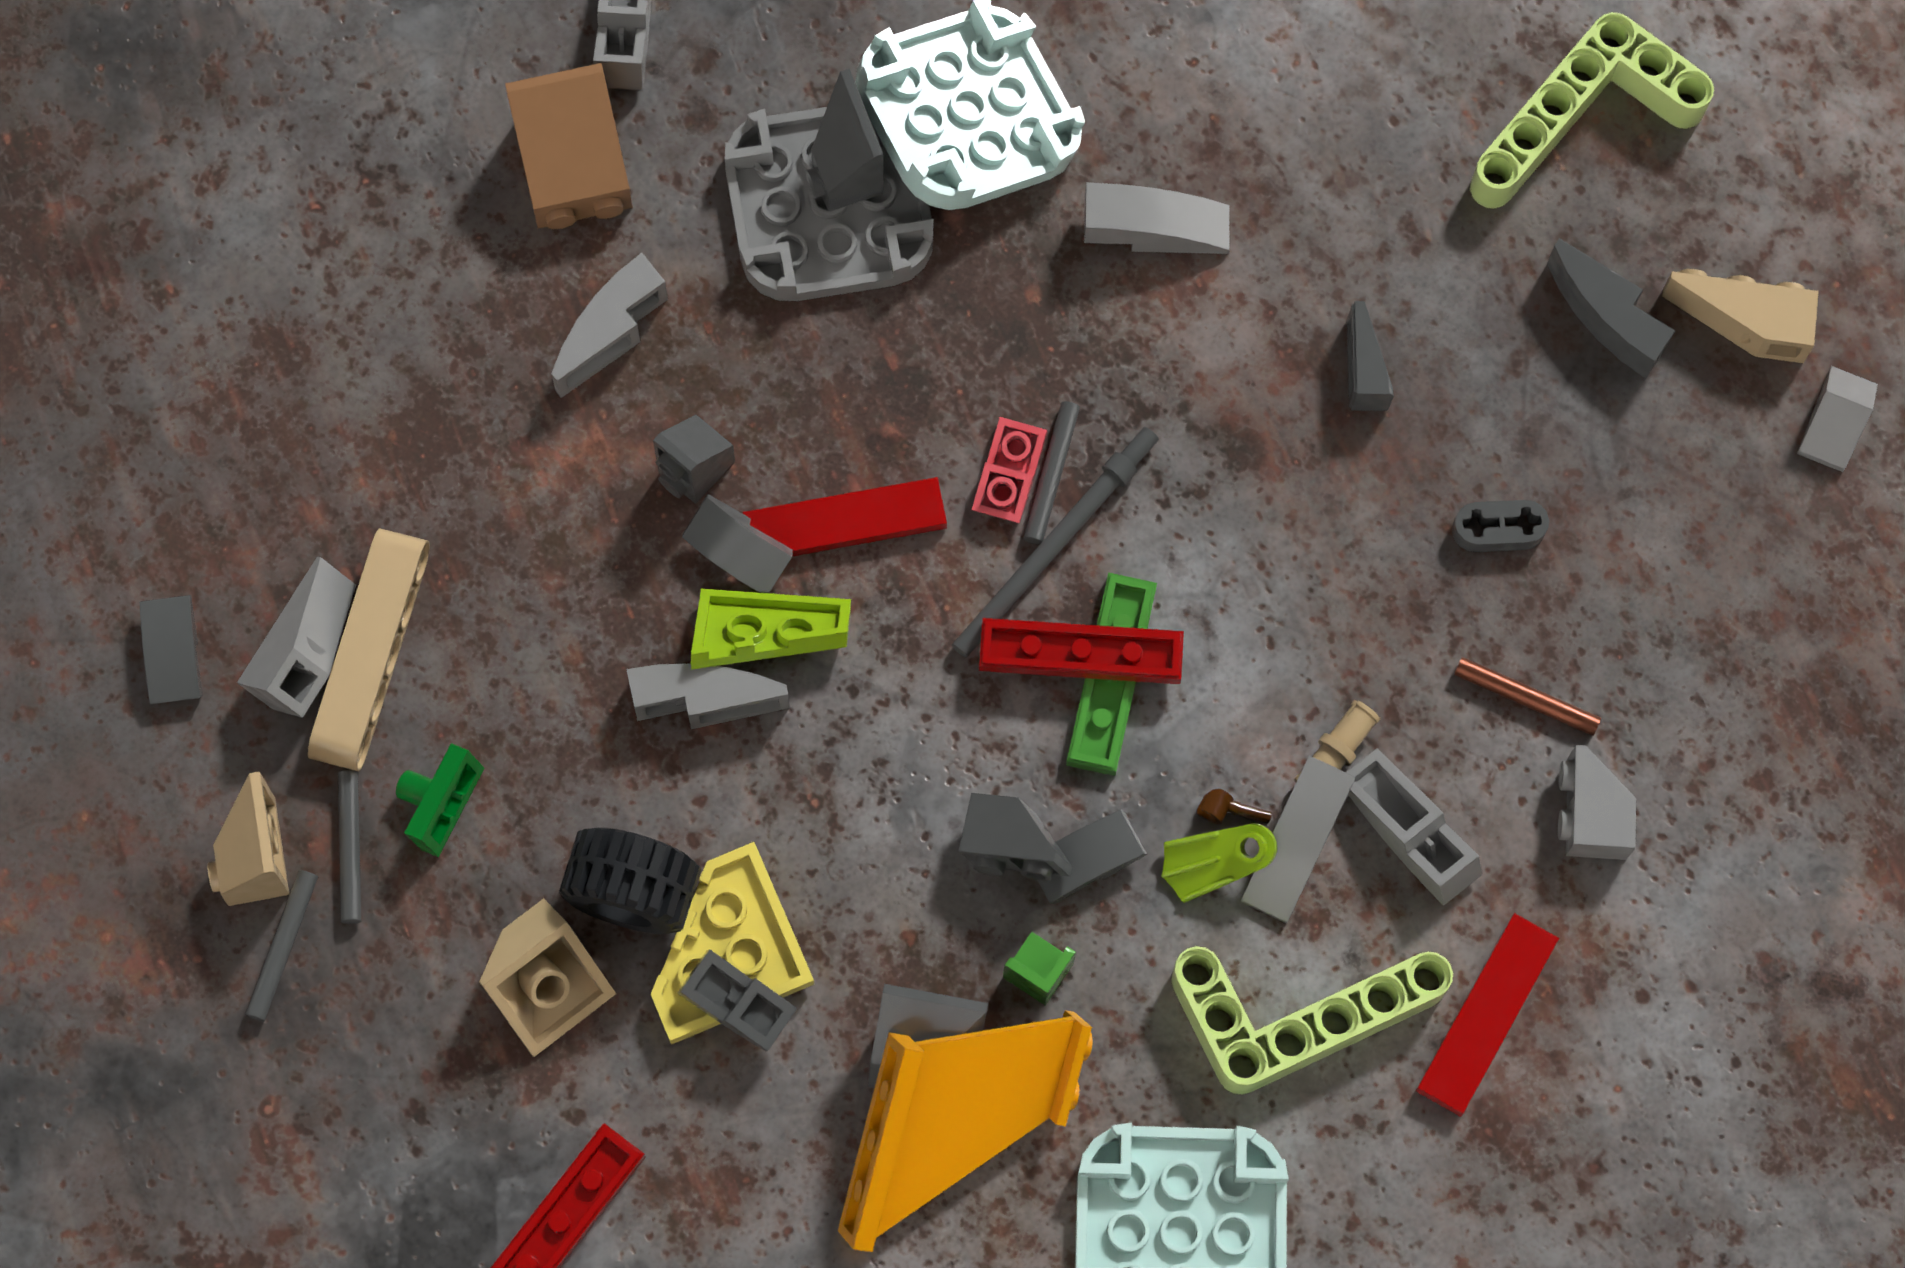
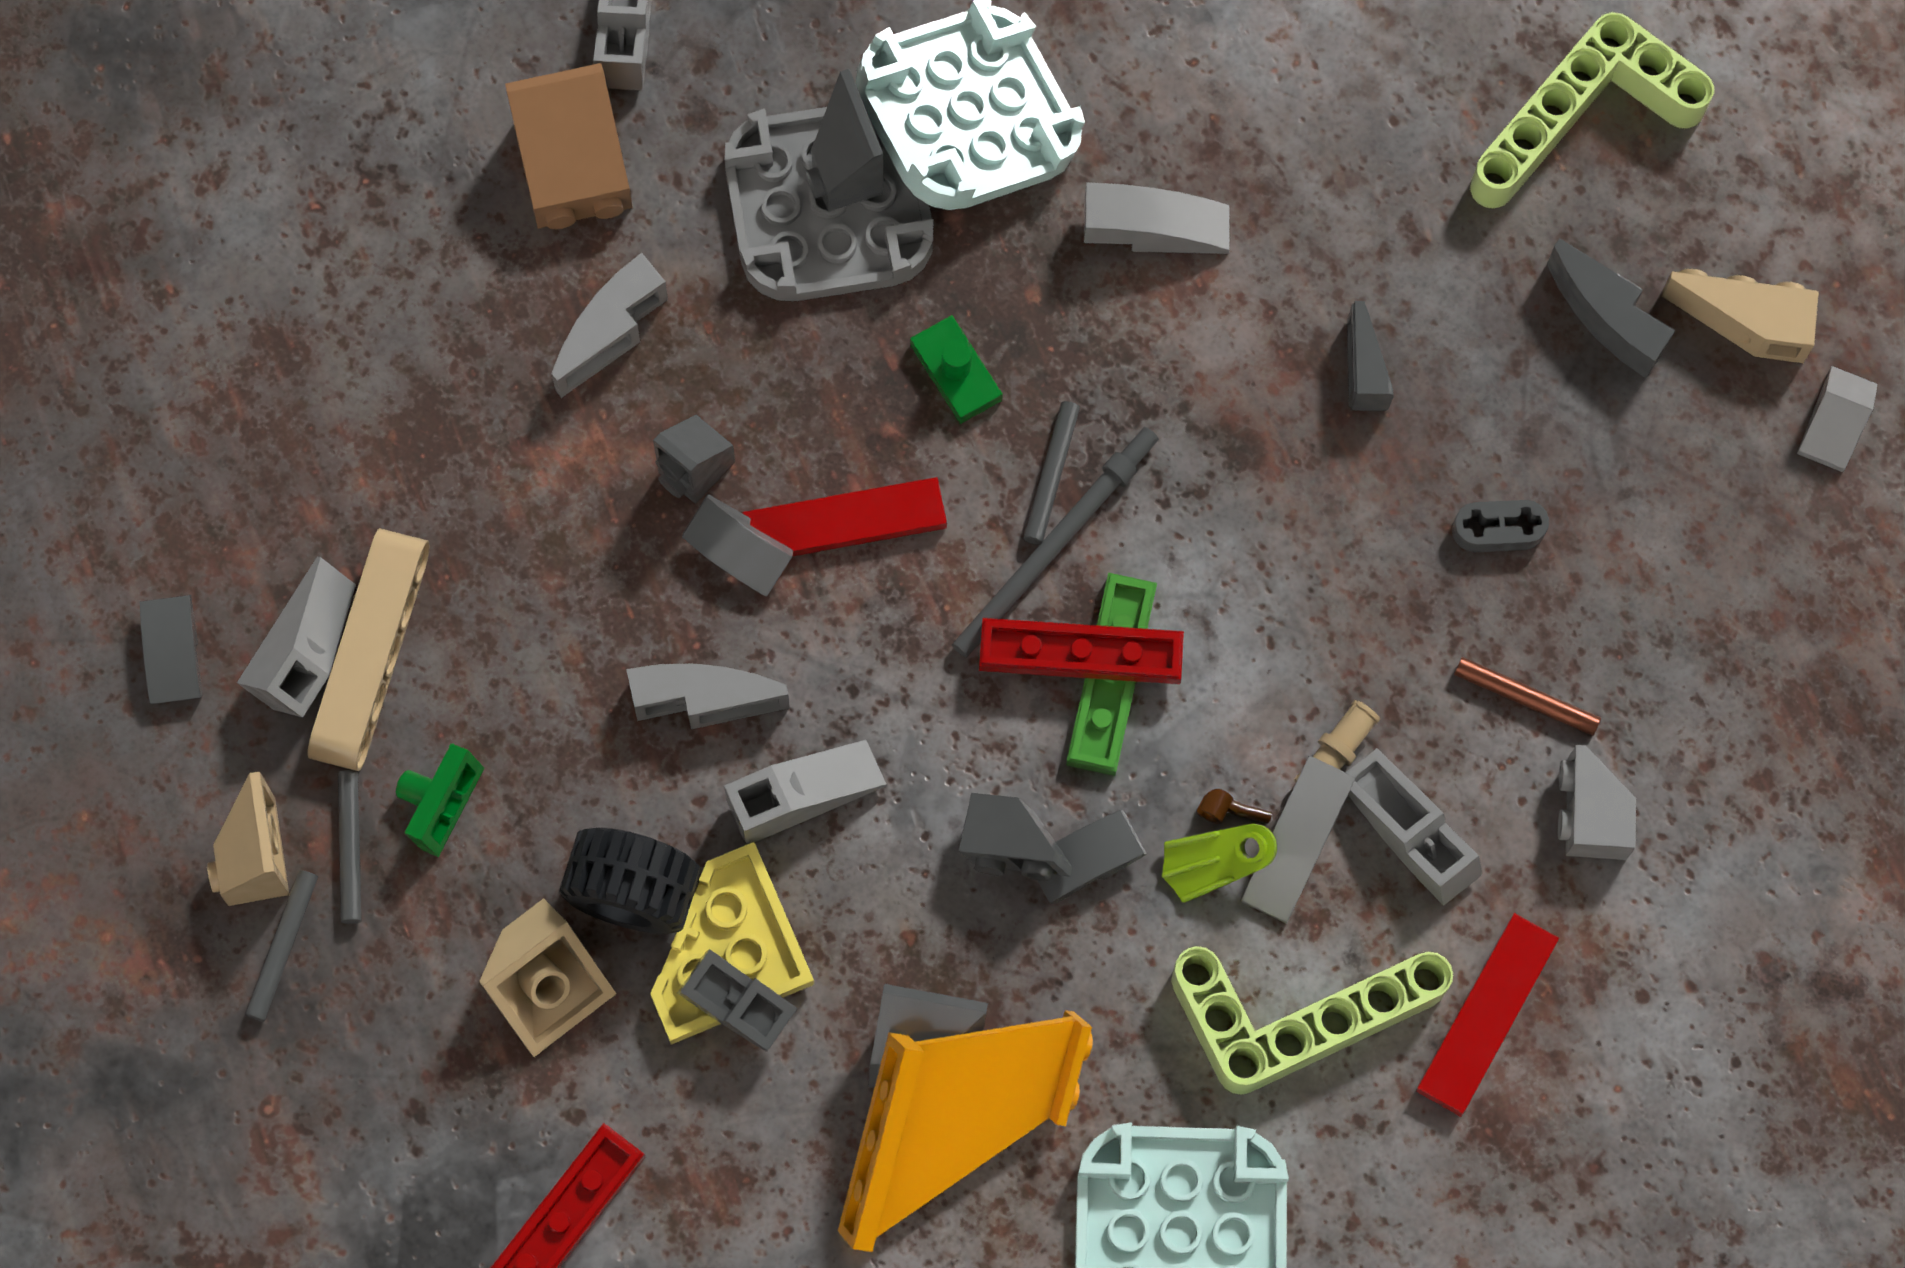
lime wing [691,589,851,670] -> none
coral slope [972,417,1048,524] -> none
bright green panel [1003,932,1076,1006] -> none
none -> light grey slope [724,740,886,845]
none -> green tile [910,315,1003,424]

